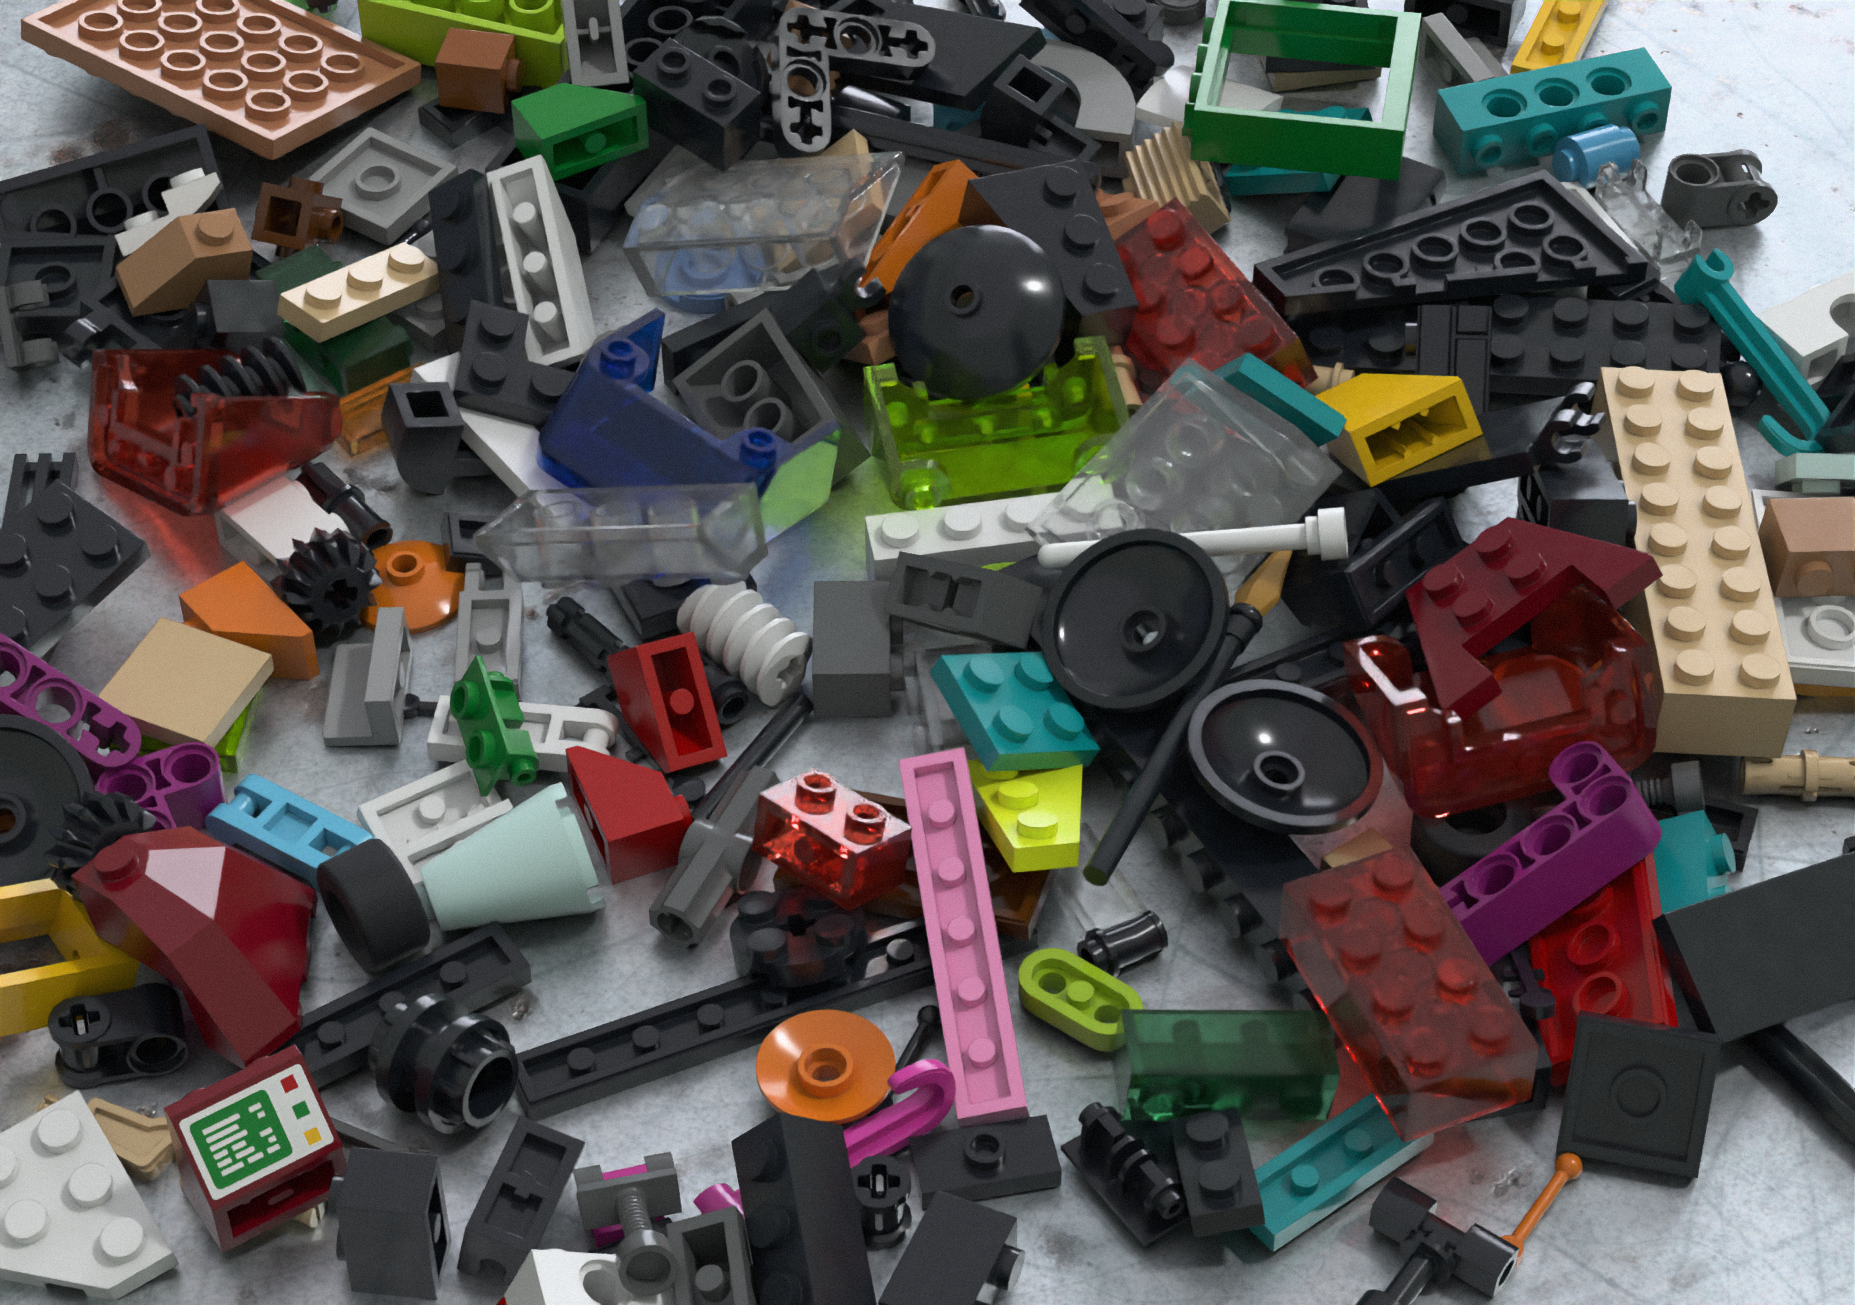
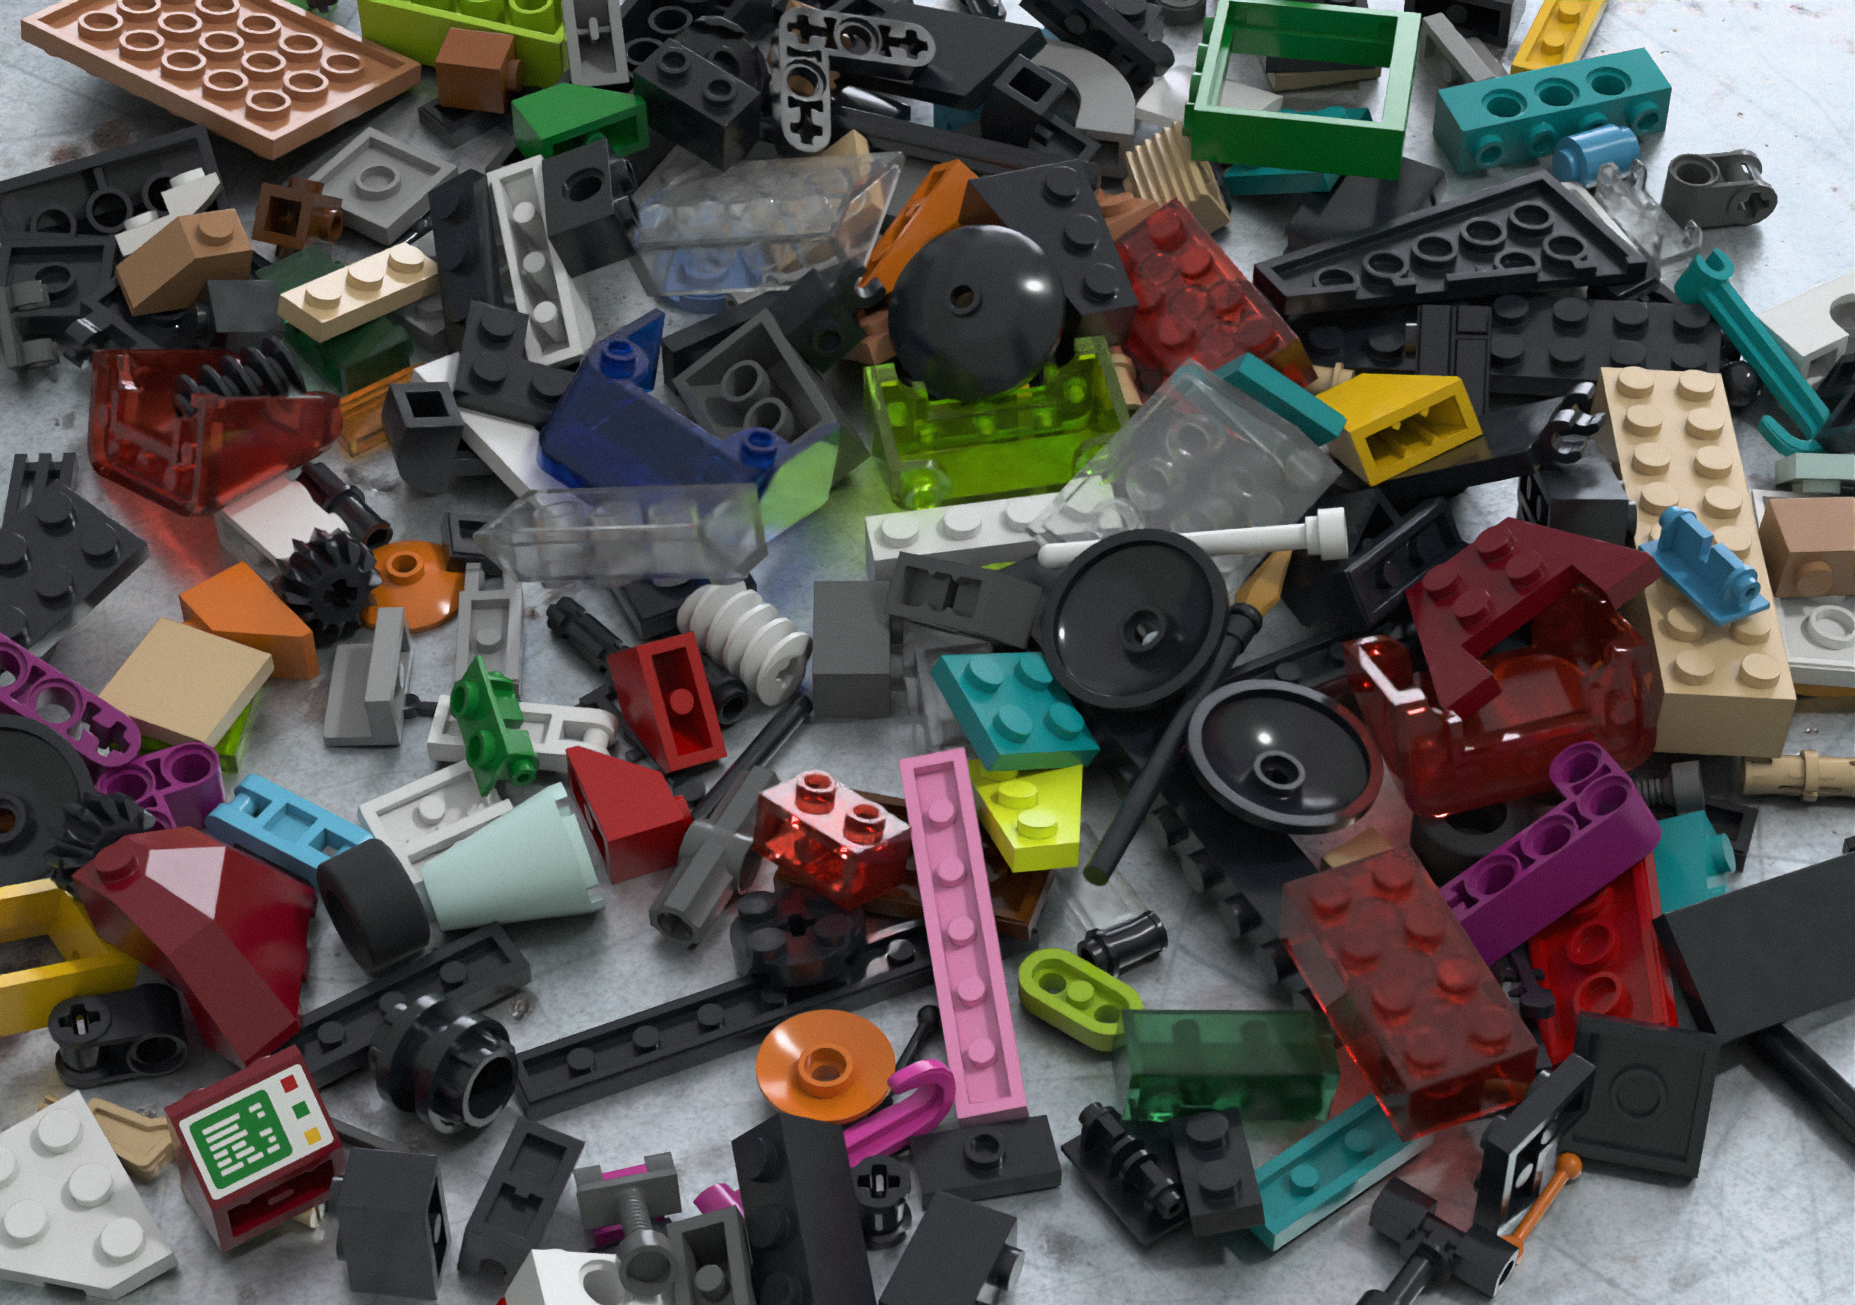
none -> black brick [542,137,642,278]
none -> black plate [1473,1052,1597,1236]
none -> dark azure hinge [1638,506,1770,627]

